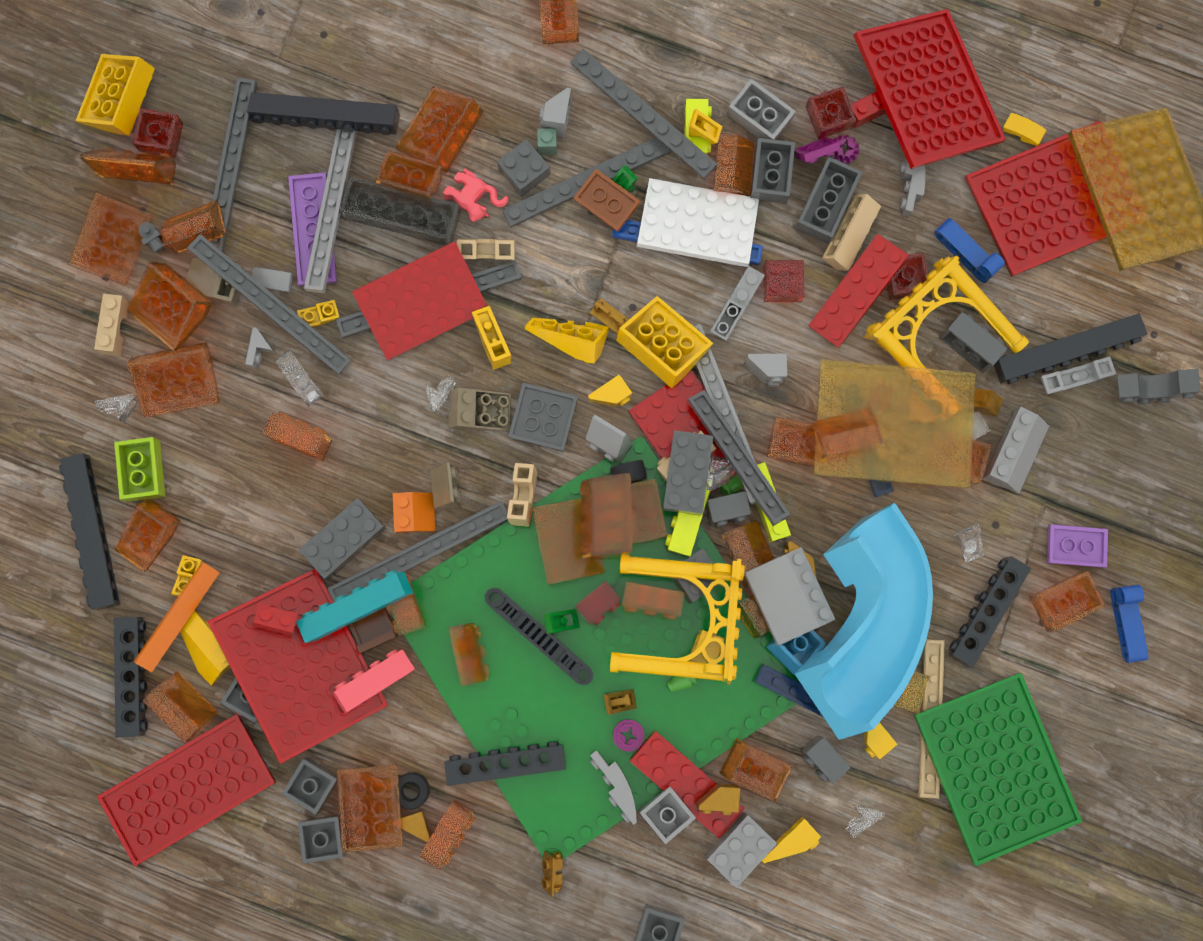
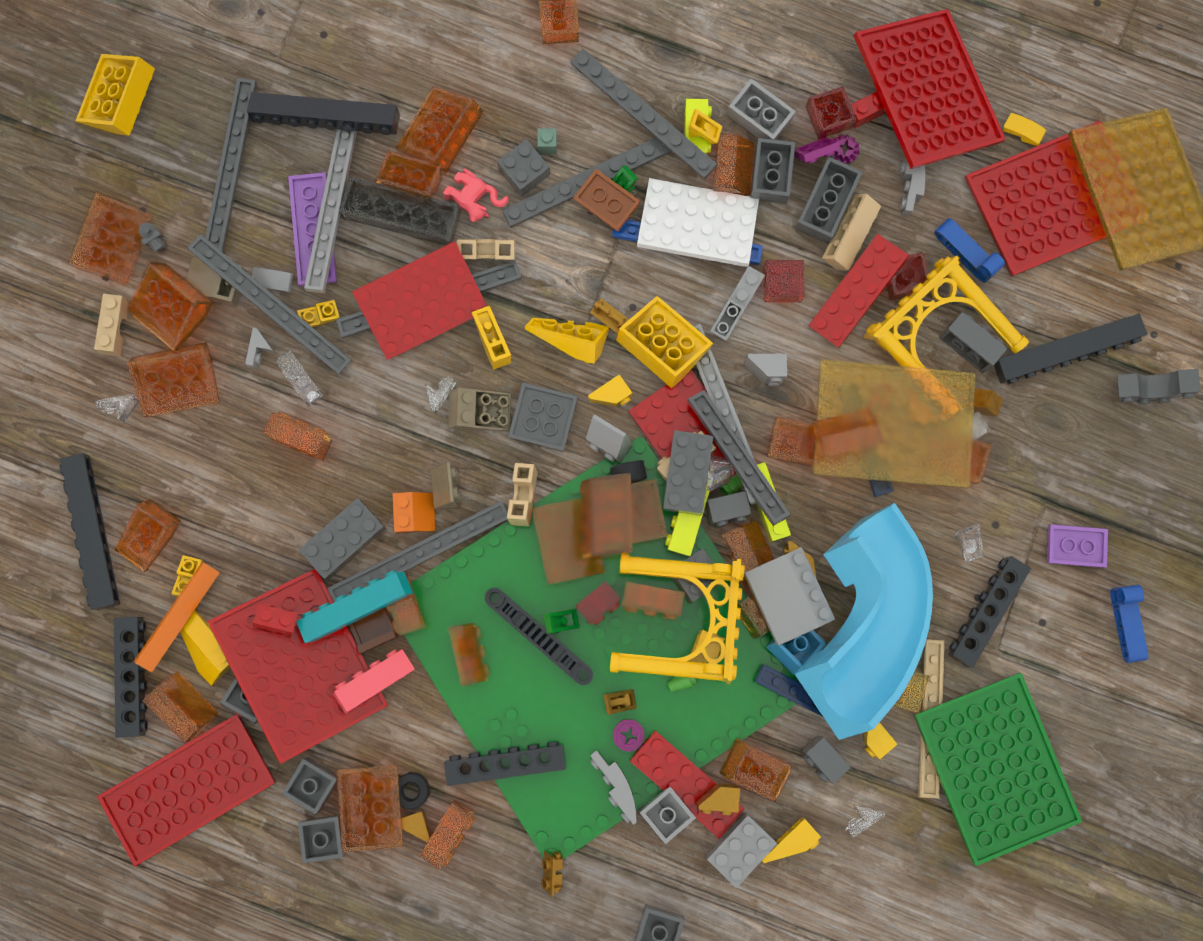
clear orange slope [80,148,176,185] -> none
lime brick [114,437,166,502] -> none
clear red brick [132,108,183,158] -> none
clear orange slope [160,200,226,254] -> none
light grey slope [540,88,571,138] -> none
light grey slope [983,406,1049,494] -> none
clear orange brick [1029,571,1106,632] -> none
light grey slope [1040,357,1116,395] -> none

